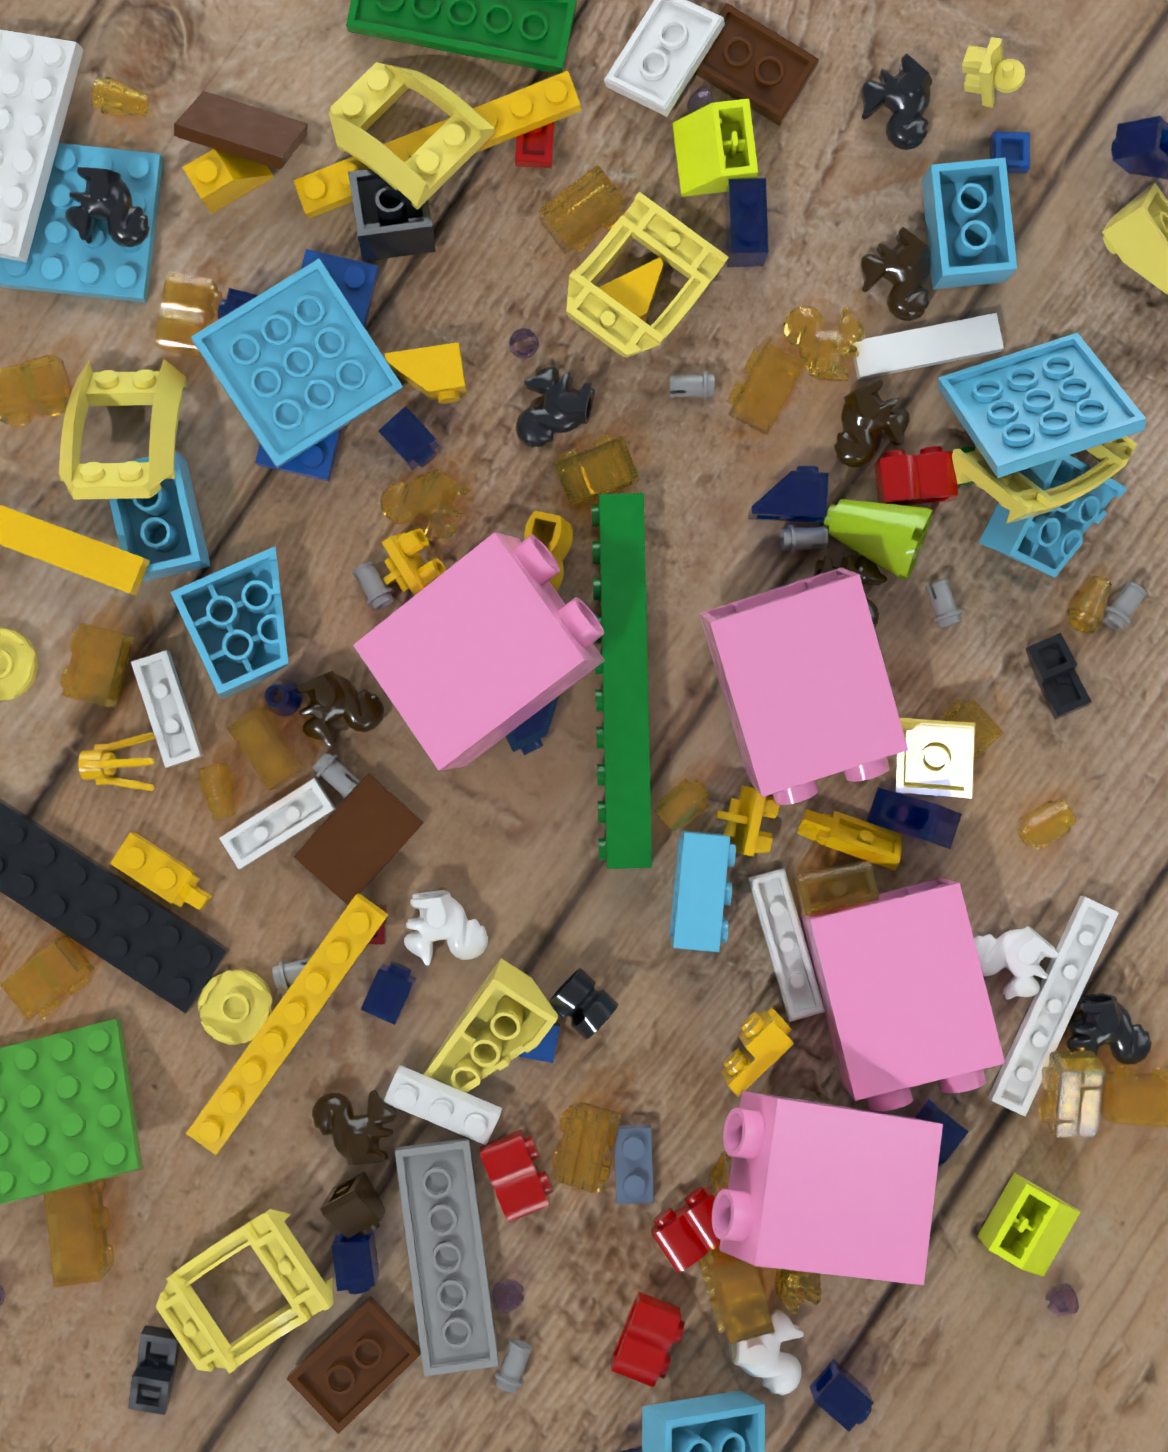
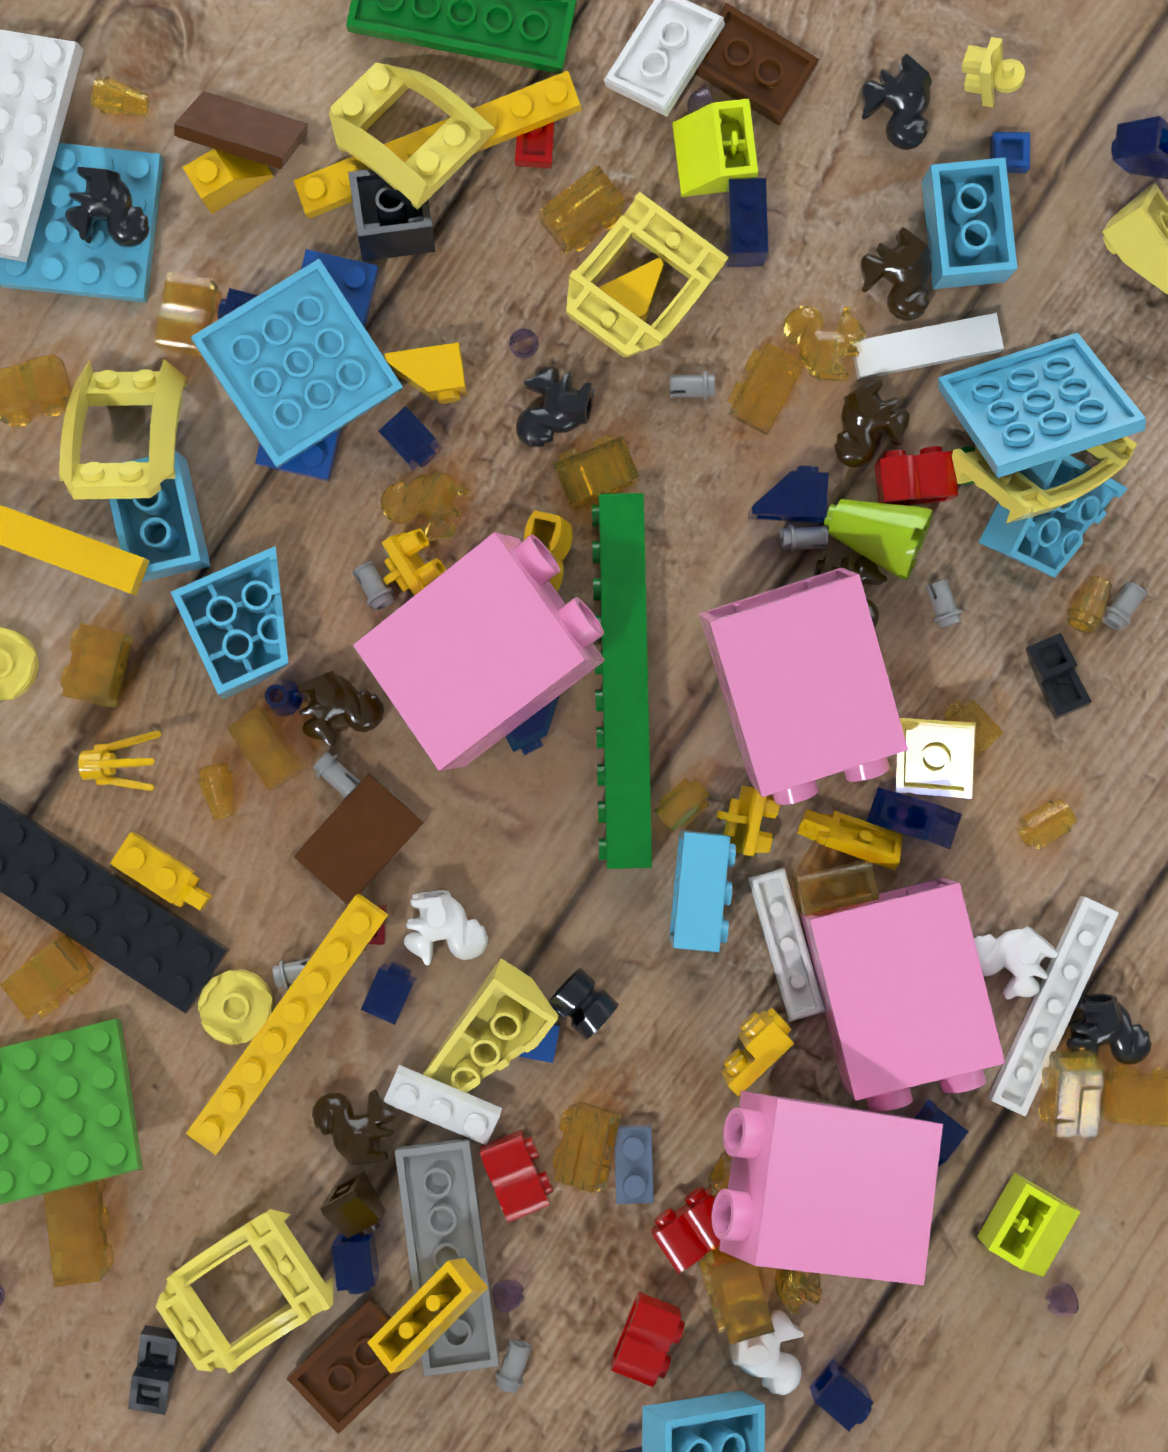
white plate [131,650,204,768] -> none
white plate [219,778,336,870] -> none
none -> yellow brick [367,1258,488,1374]

